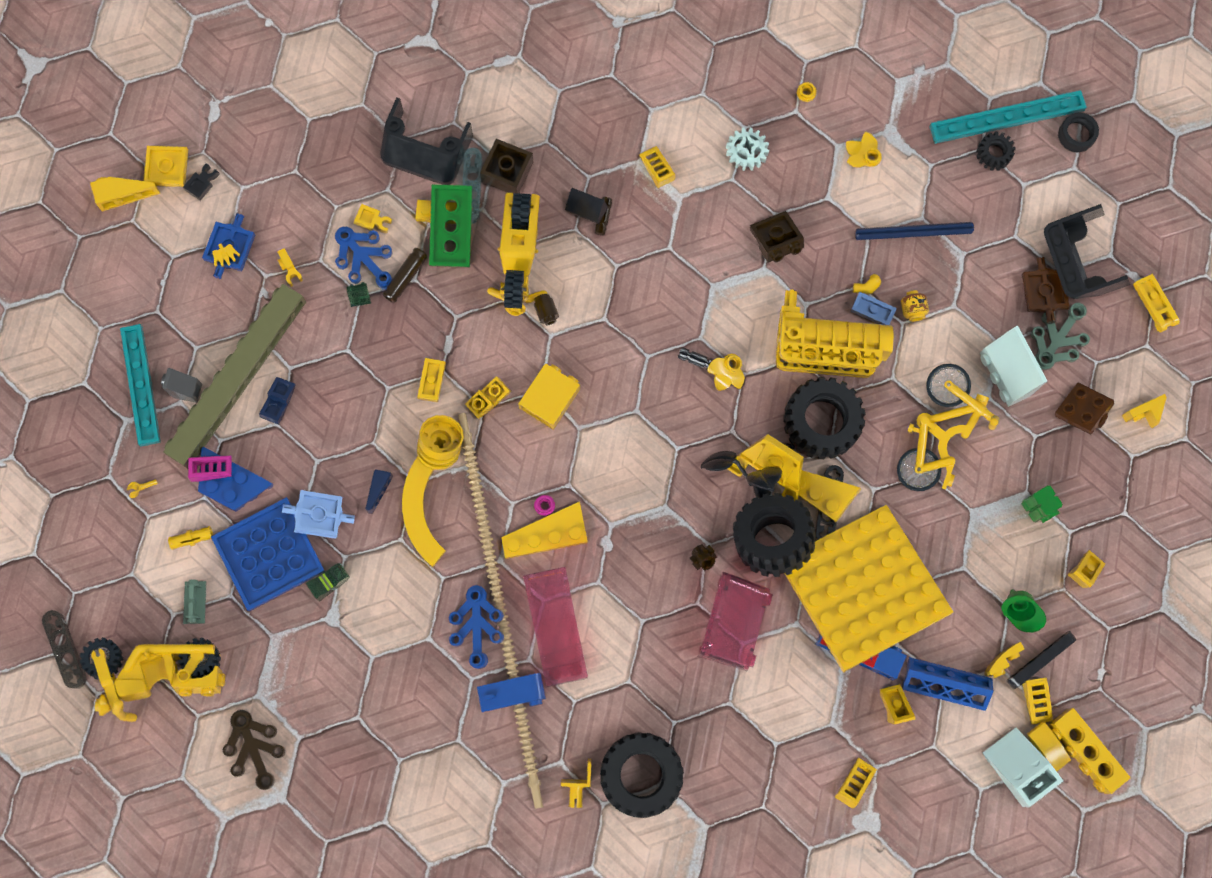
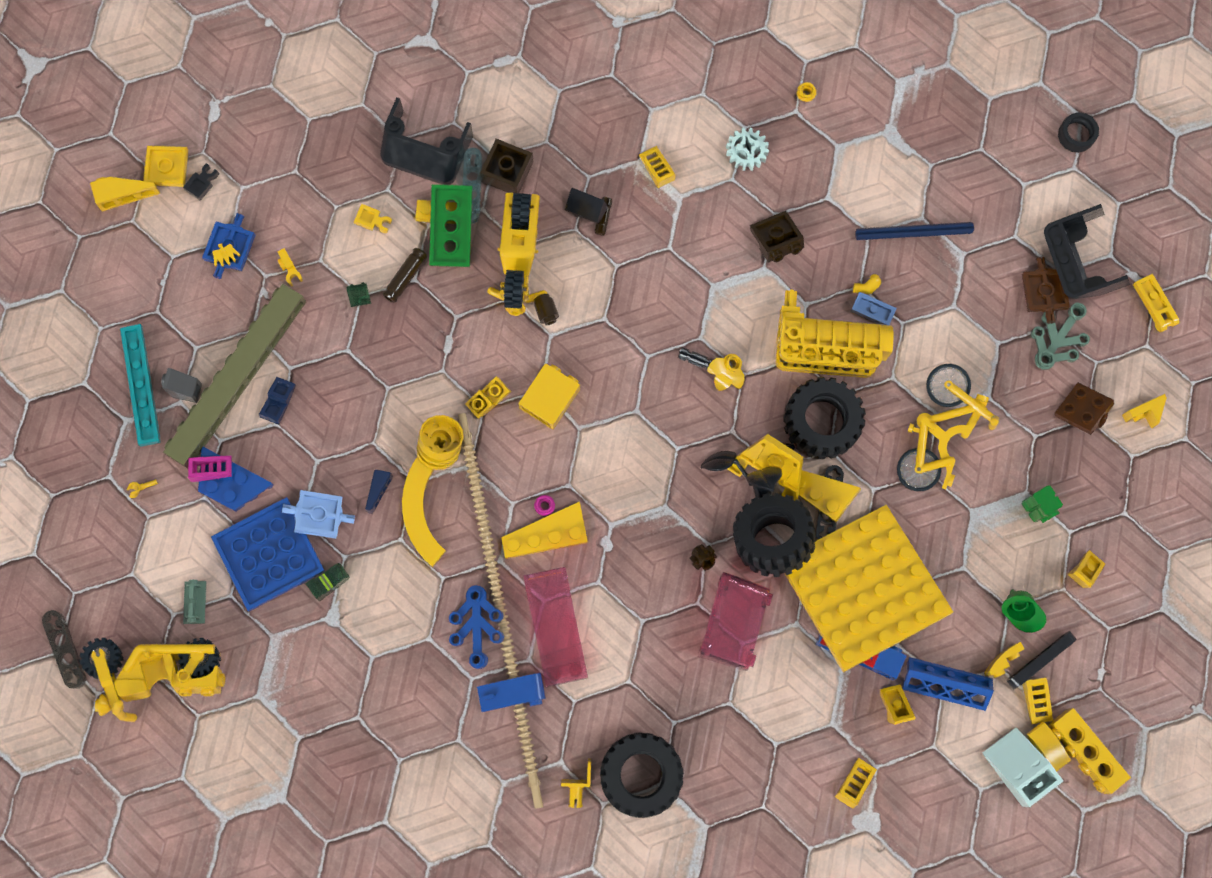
yellow pin [168,526,213,550] -> none
dark brown plant [222,710,285,790] -> none
blue plant [335,226,393,289] -> none
yellow plate [417,358,446,402] -> none
yellow plate [846,132,882,168] -> none
yellow head [901,290,929,322] -> none
teal plate [929,90,1087,144] -> none
black tyre [976,132,1016,171] -> none
light aqua slope [980,326,1047,407] -> none

